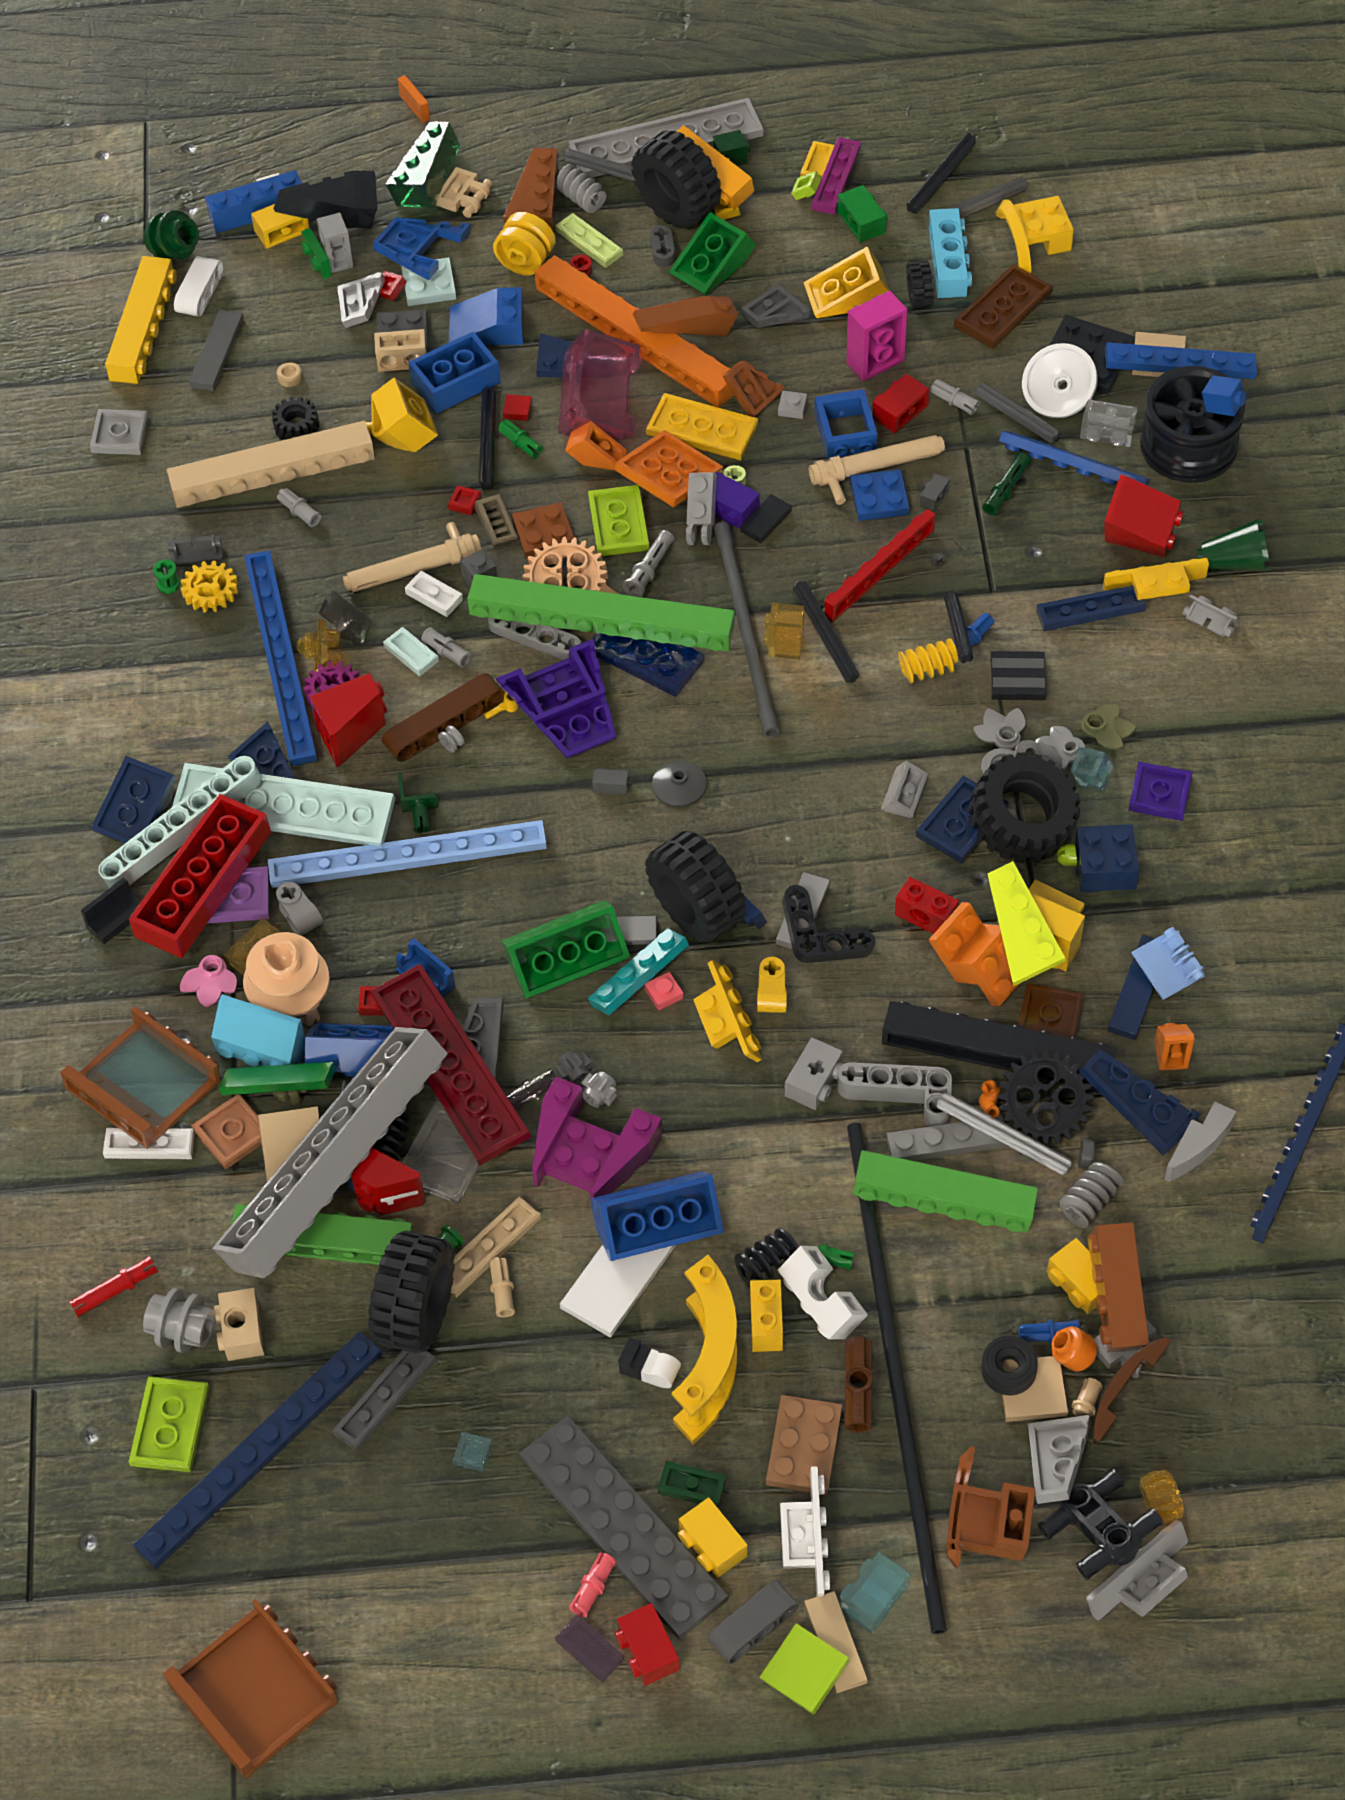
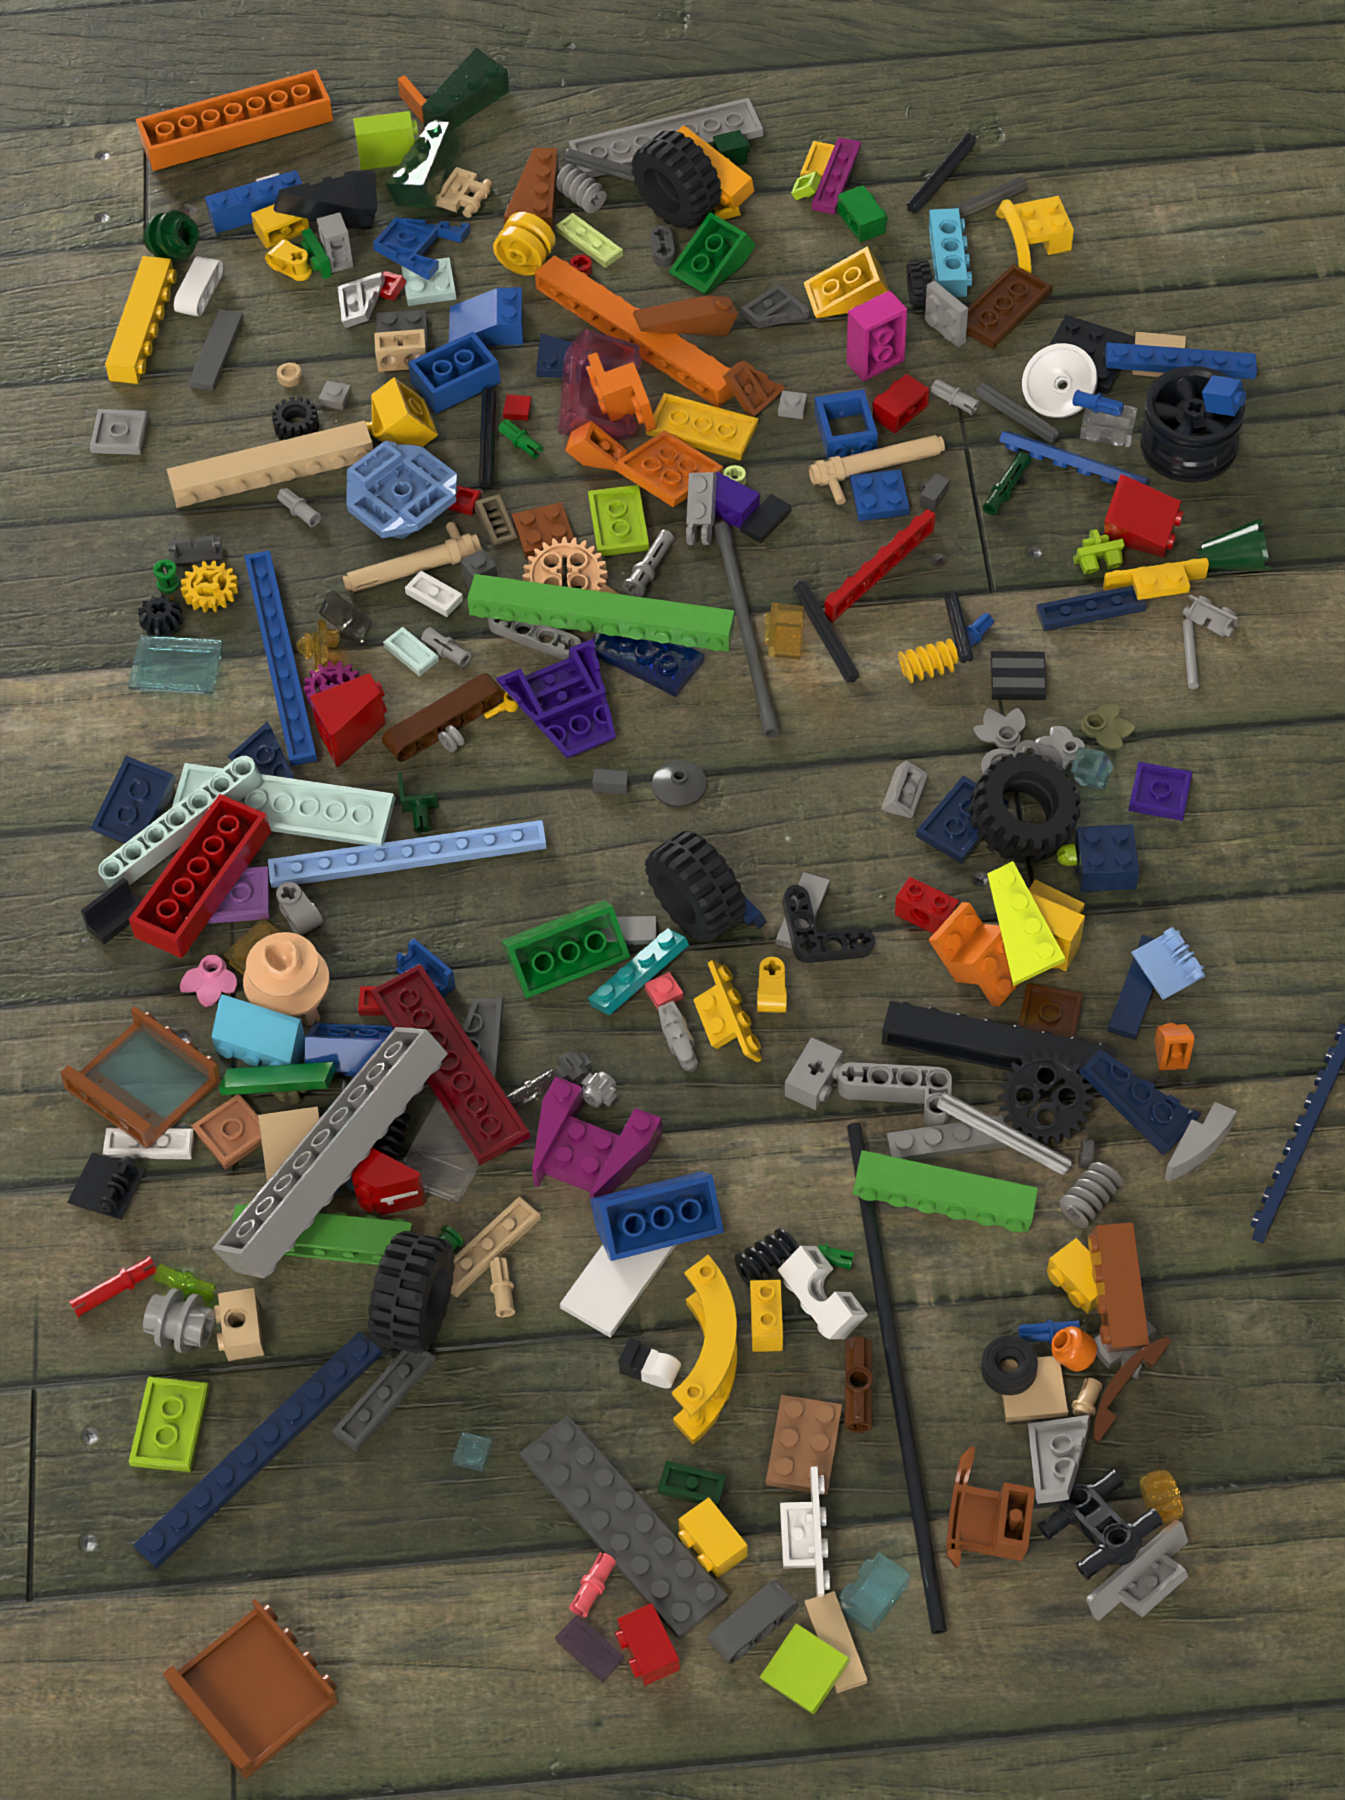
orange arm [979,1080,1001,1118] -> none
none -> black hinge [67,1153,146,1220]
none -> clear light blue piece [128,636,223,694]
none -> orange brick [136,69,333,171]
none -> black gear [138,593,184,639]
none -> clear neon green pin [153,1263,217,1303]
none -> yellow piece [265,239,312,281]
none -> light grey plate [318,381,351,410]
none -> medium blue piece [346,441,458,540]
none -> lime brick [353,111,420,170]
none -> clear green wedge [422,48,510,138]
none -> orange bracket [586,352,657,432]
none -> light grey hinge [658,1001,698,1072]
none -> light grey plate [925,281,968,348]
none -> blue axle [1072,390,1124,417]
none -> lime hips [1073,529,1125,575]
none -> light grey bar [1182,619,1199,689]

